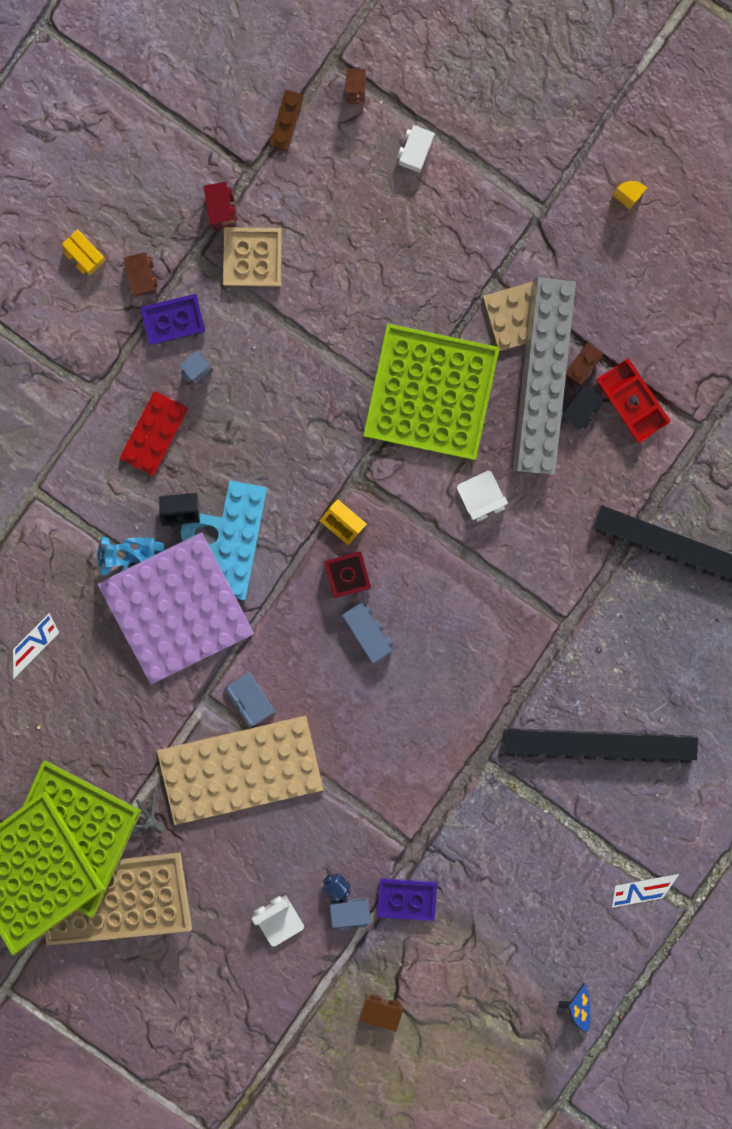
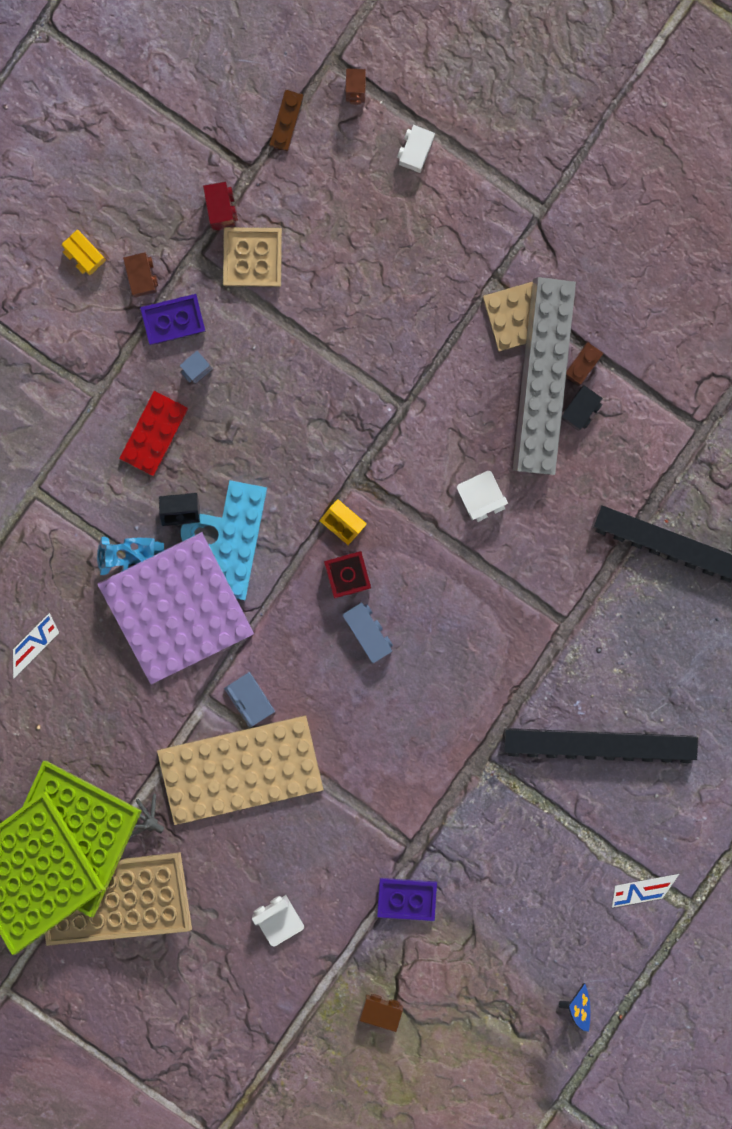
dark blue head [322,873,351,902] -> none
sand blue brick [330,897,371,930] -> none
lime plate [363,323,500,460] -> none
red piece [595,358,671,444] -> none
yellow brick [612,181,647,210] -> none

